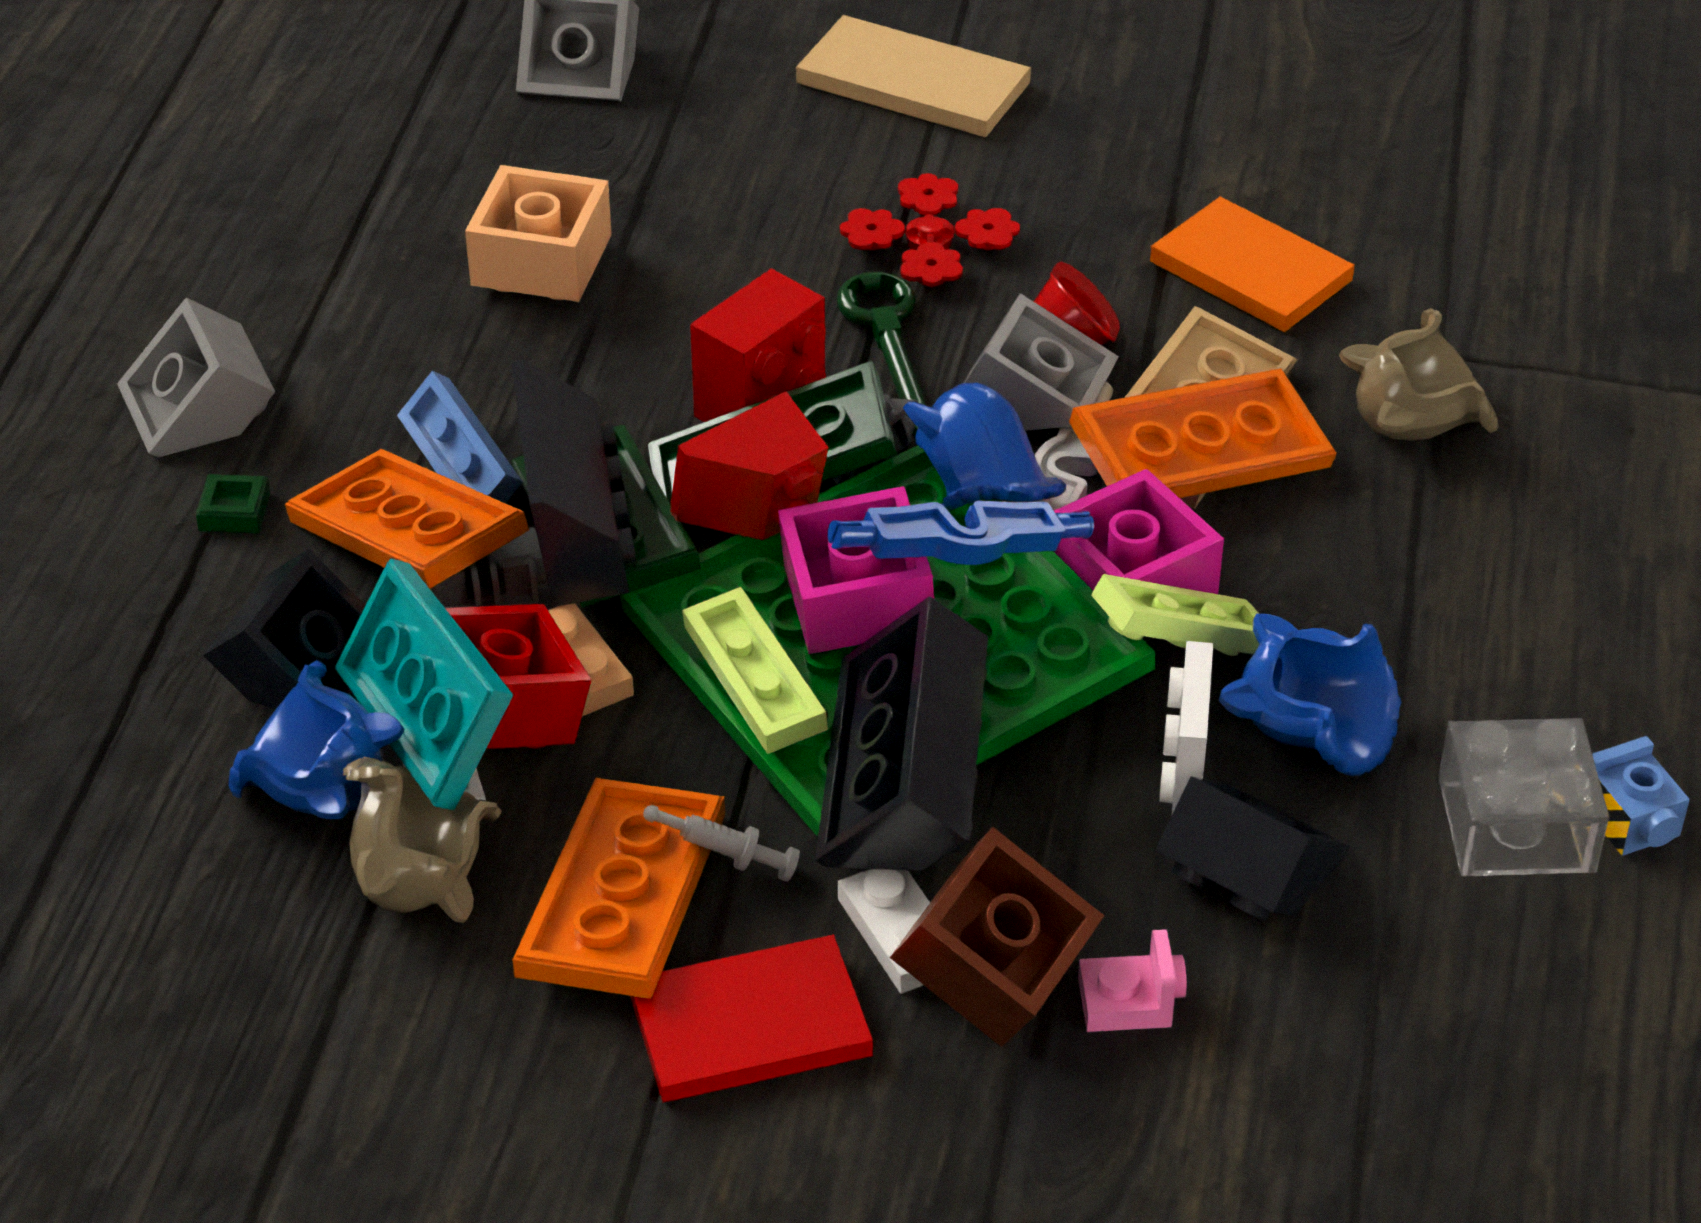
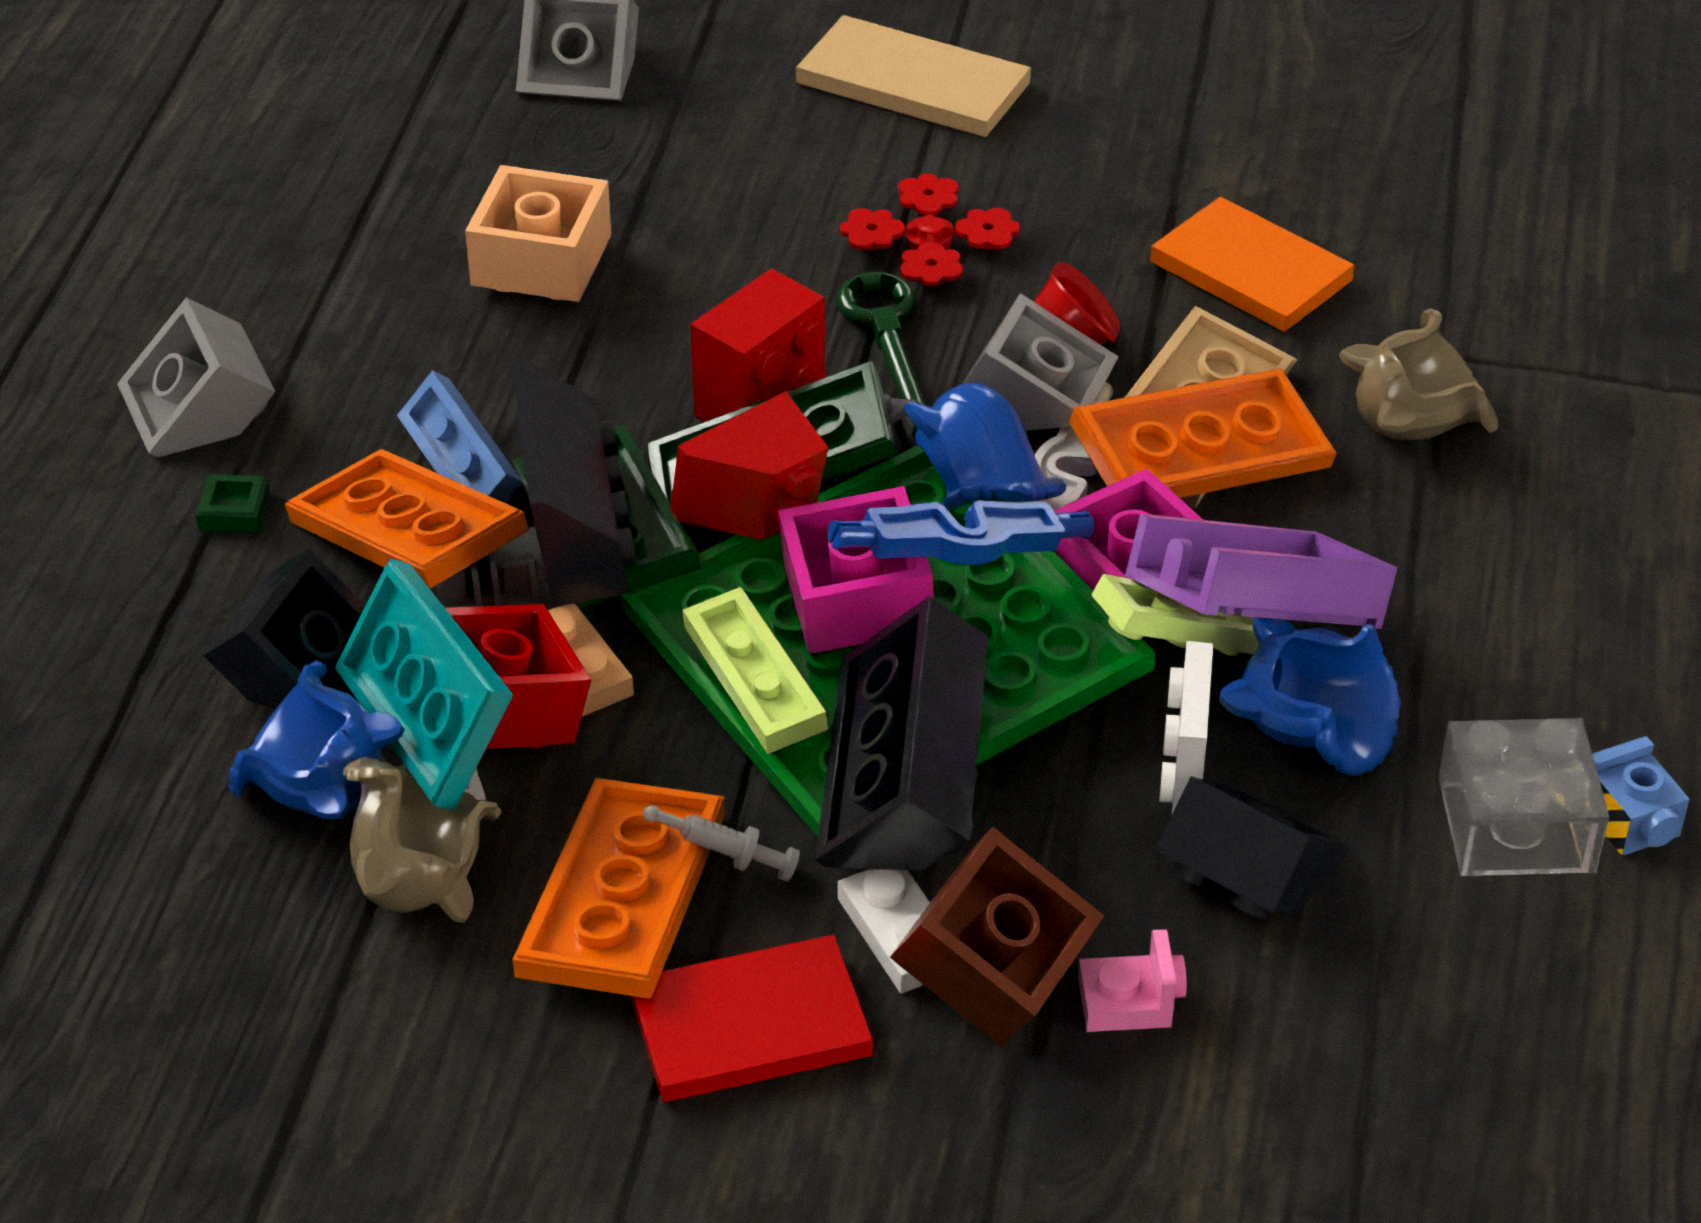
none -> medium lavender door [1125,514,1398,629]

